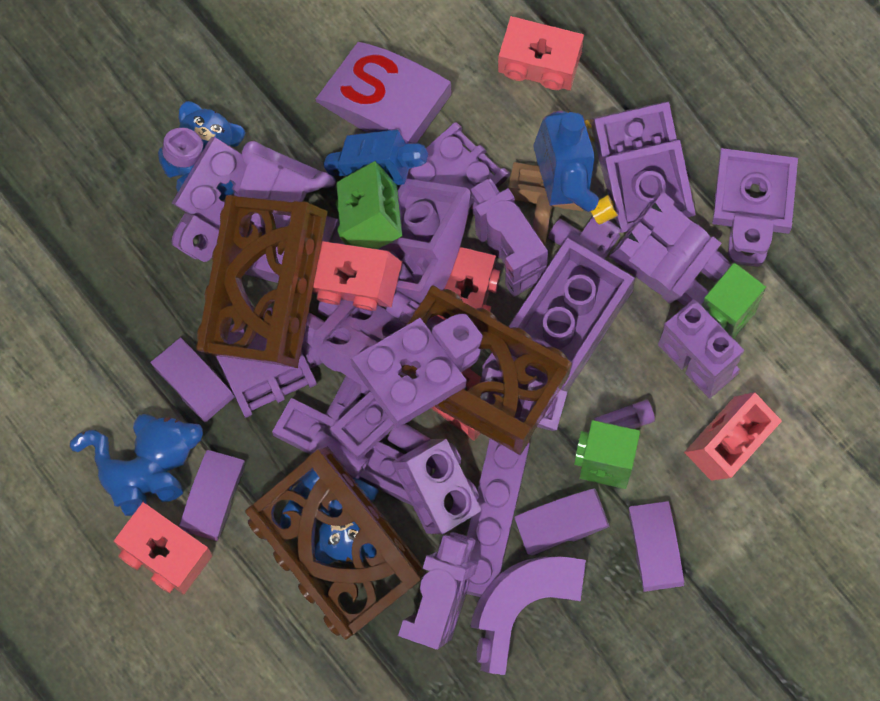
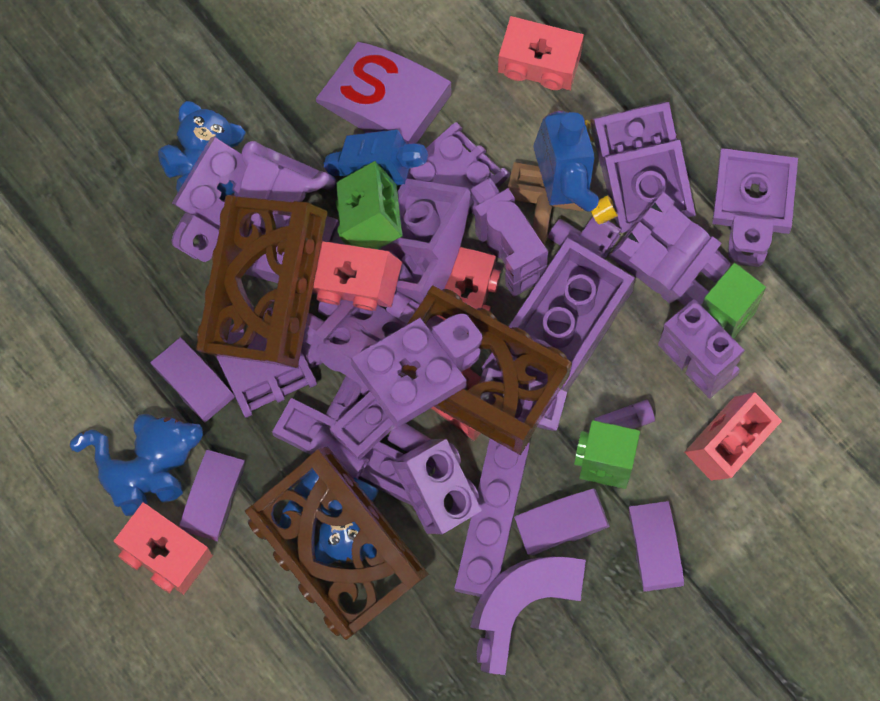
medium lavender tile [162,128,203,167] -> none
medium lavender hips [398,532,478,650] -> none

